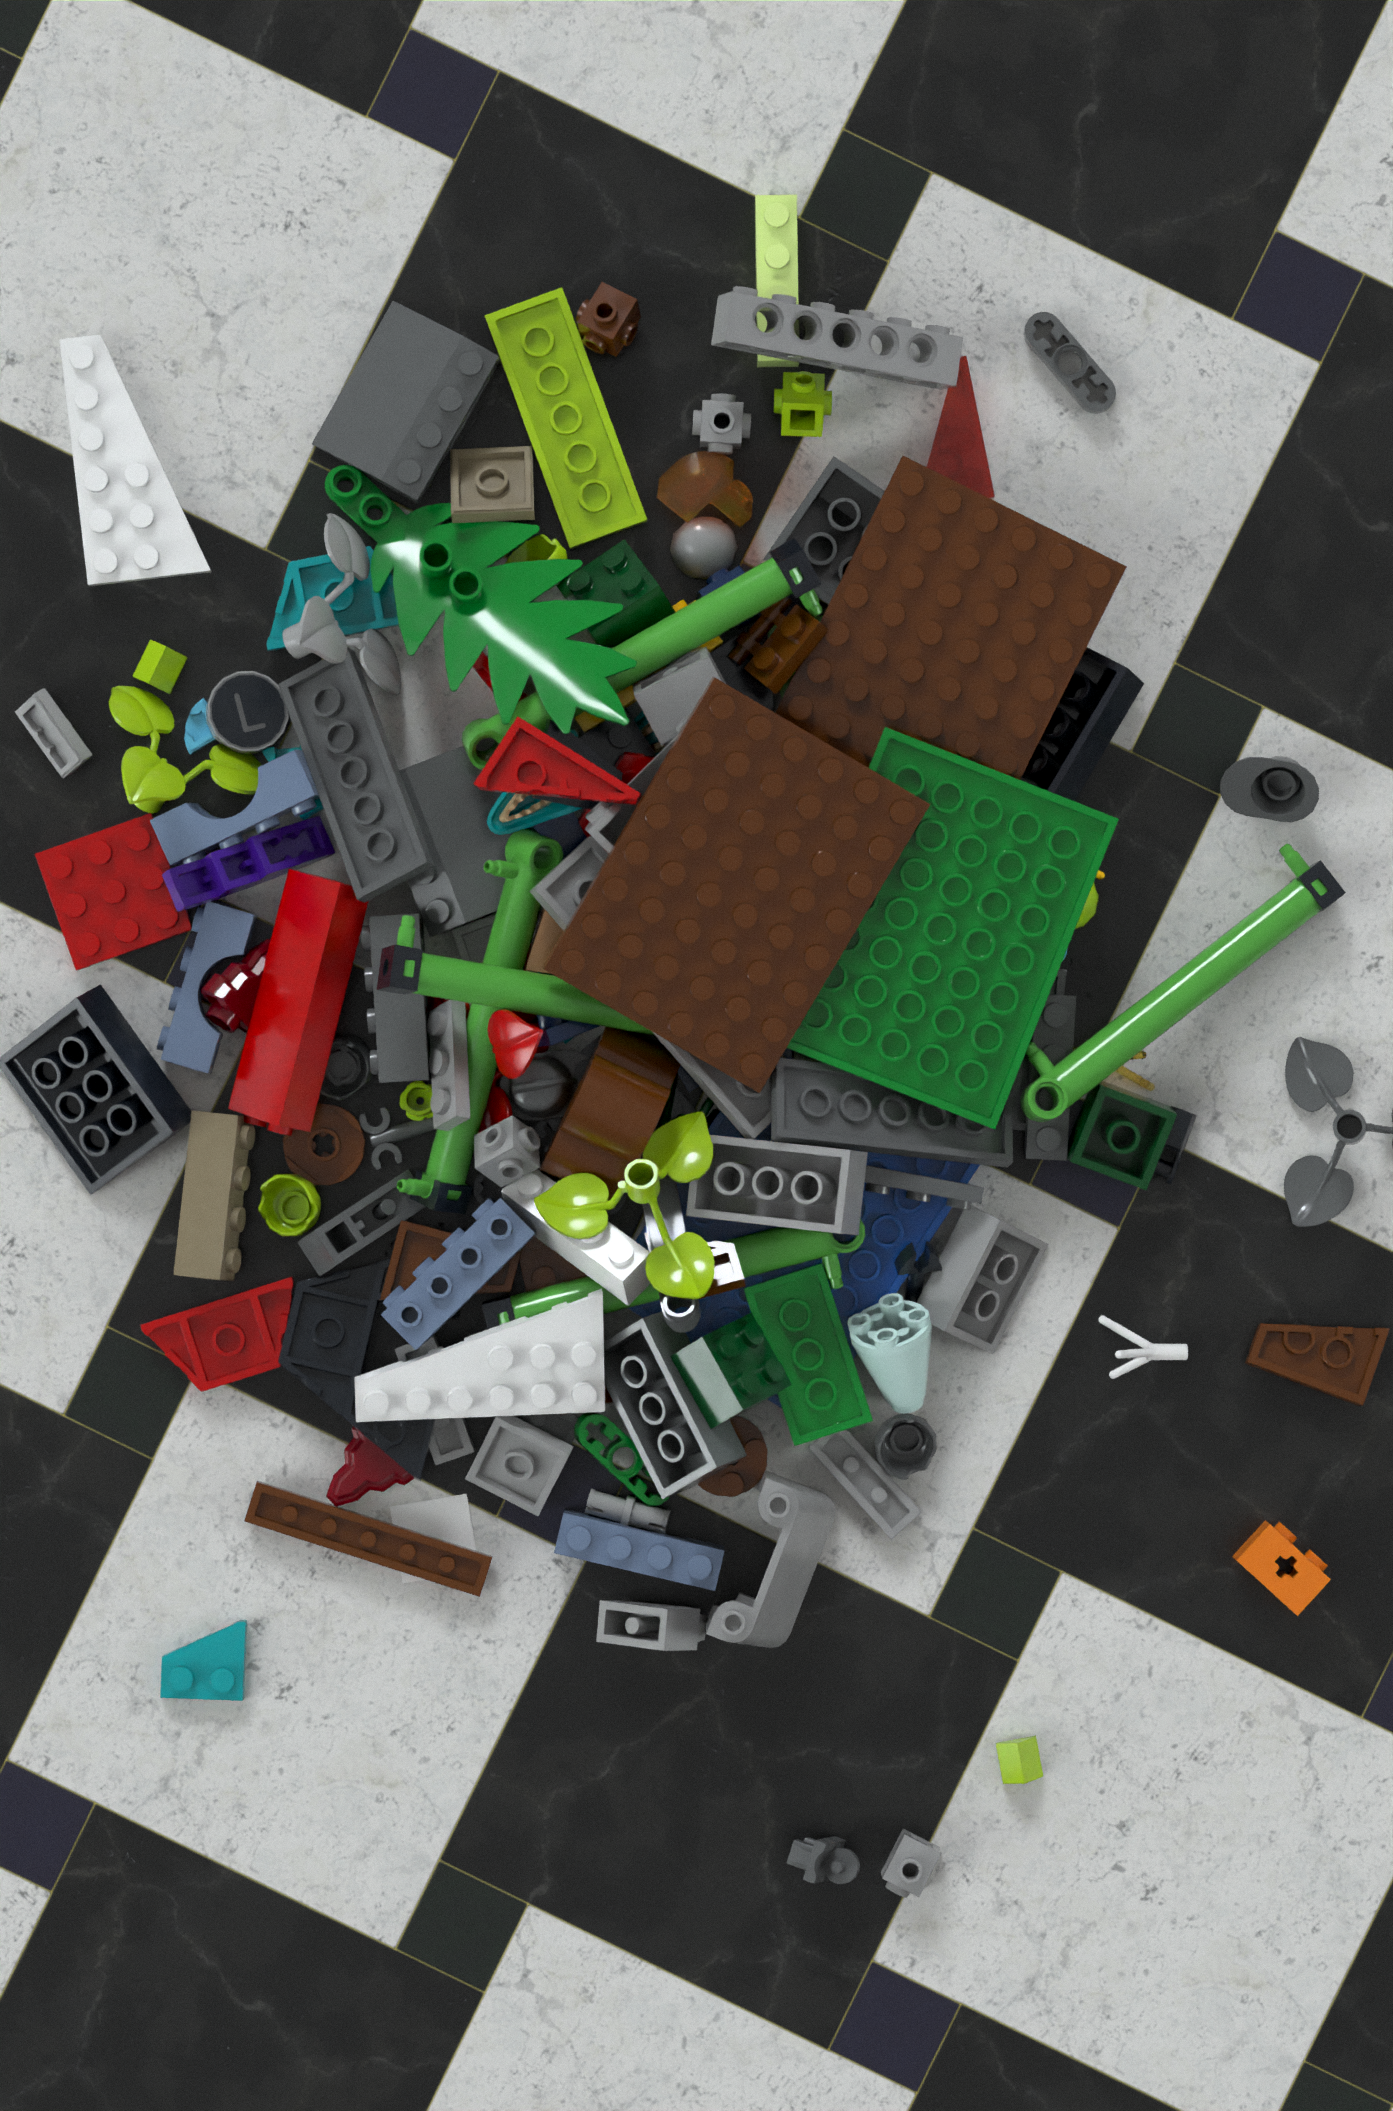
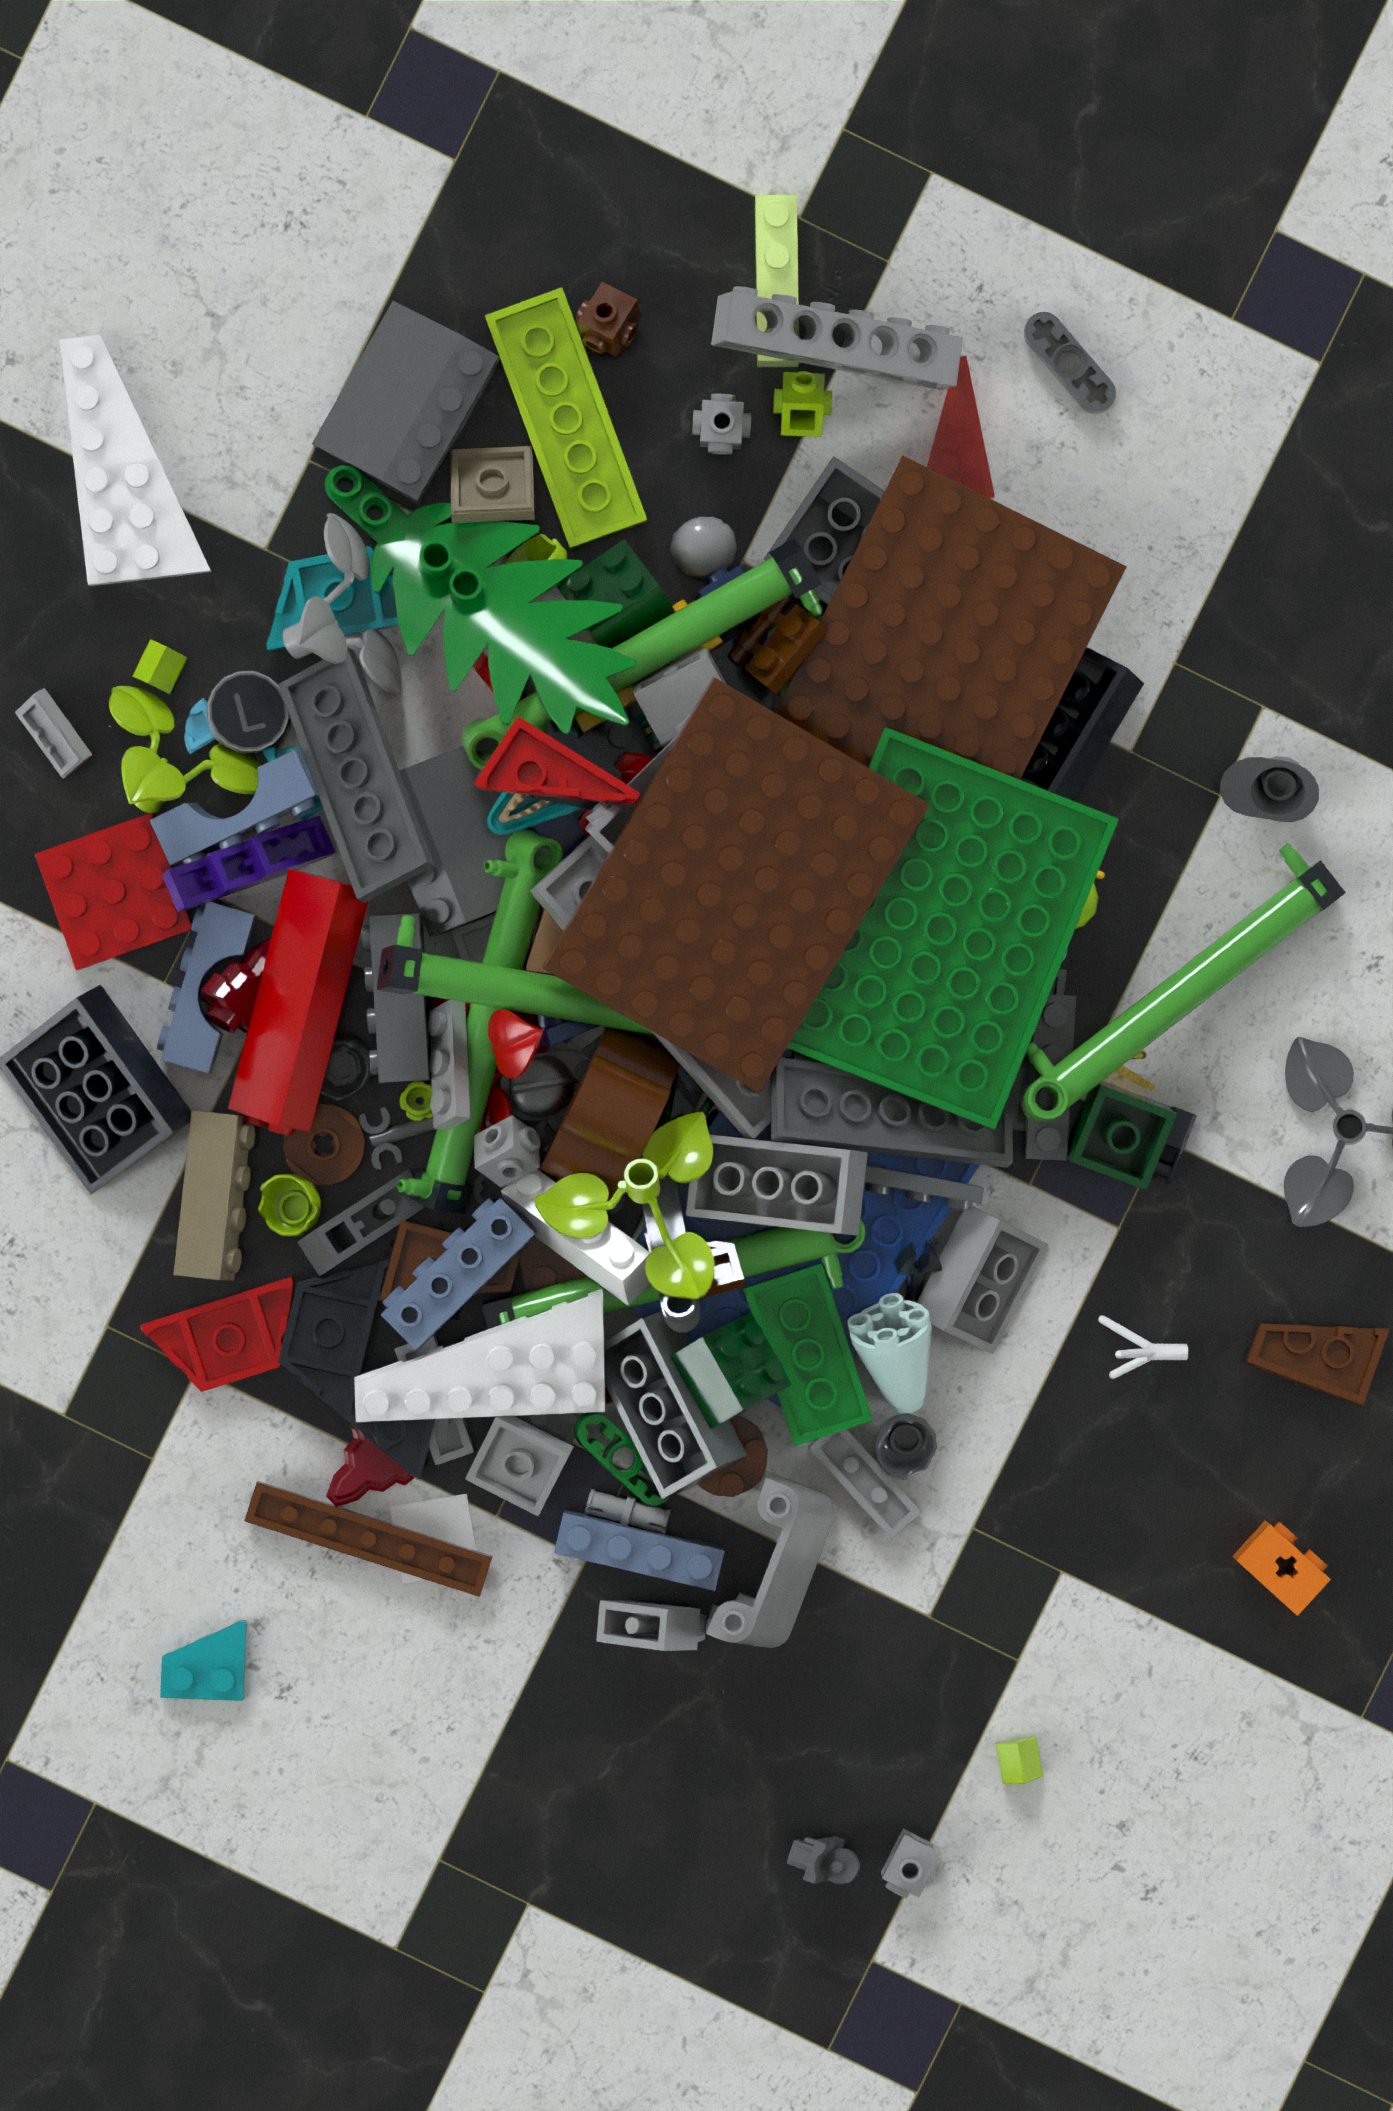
clear orange brick [657,451,753,527] -> none

